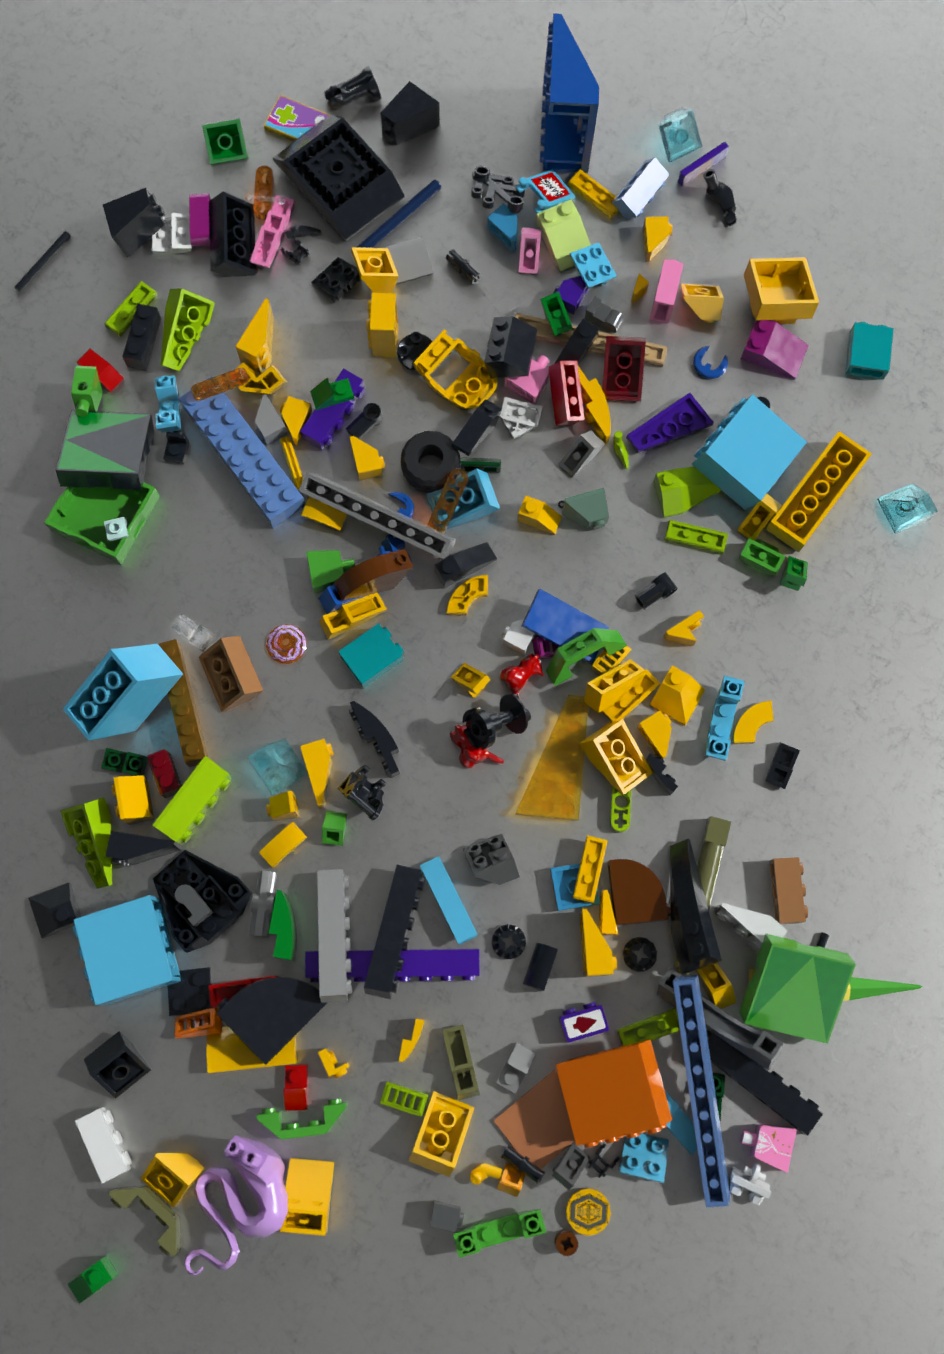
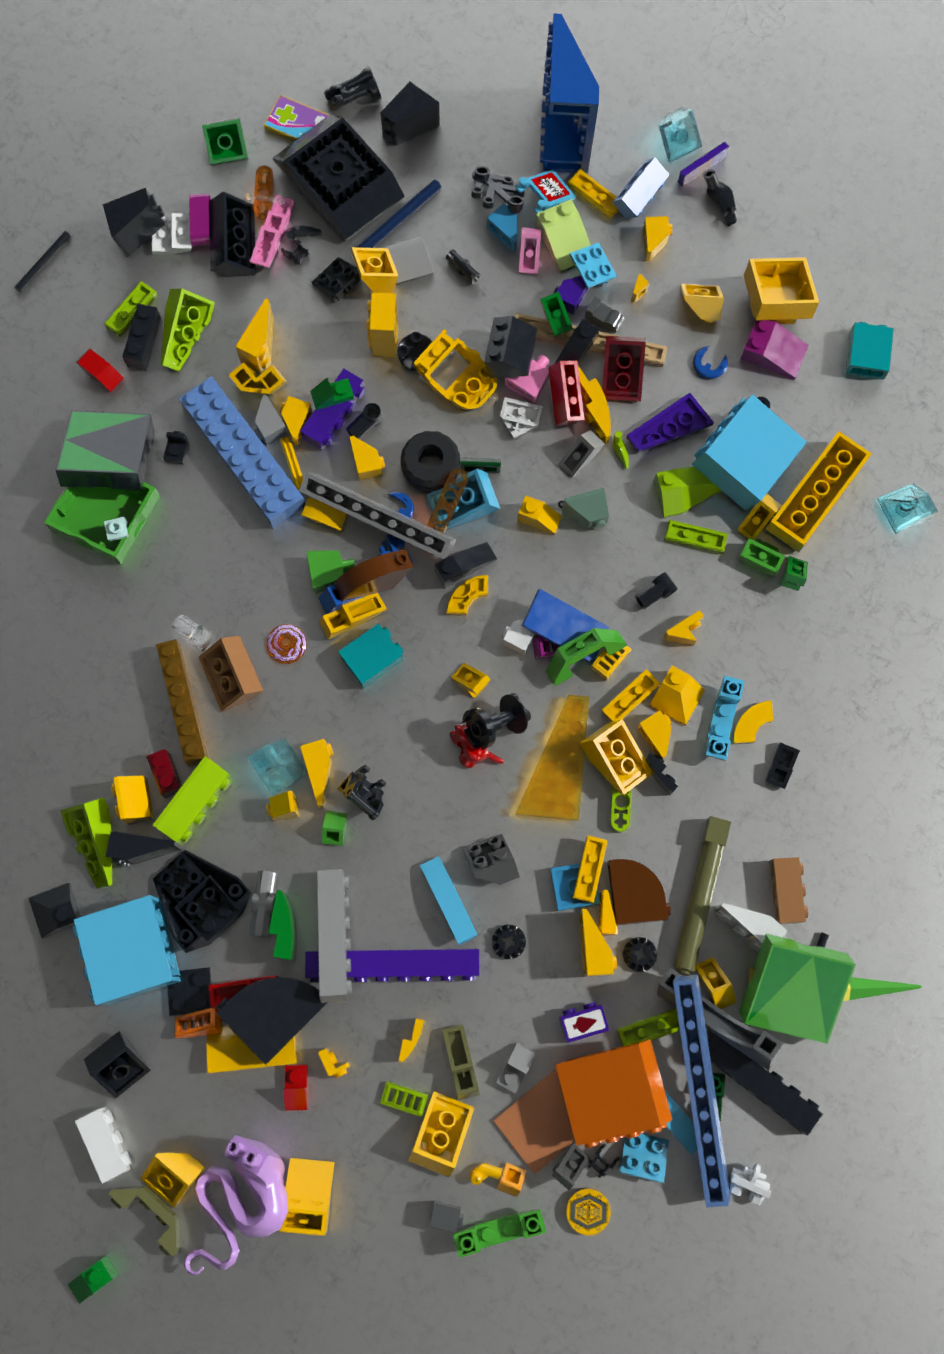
medium azure brick [63,644,183,741] -> none
bright green torso [71,366,103,417] -> none
dark green slope [101,748,147,776] -> none
medium azure slope [155,375,181,433] -> none
dark grey leg [175,885,213,926] -> none
clear orange beam [191,368,249,401] -> none
bright green slope [257,1098,347,1140] -> none
yellow slope [259,822,307,868] -> none
black slope [349,701,400,778] -> none
black brick [364,865,425,999] -> none
black slope [451,399,502,456] -> none
red animal [500,653,544,695] -> none
black pin [501,1146,545,1184] -> none
black brick [522,943,558,991] -> none
reddish brown wheel [555,1230,578,1256] -> none
yellow slope [584,659,645,713] -> none
bright pink brick [650,259,684,323] -> none
black wedge [670,839,722,975] -> none
bright pink torso [740,1124,797,1173] -> none

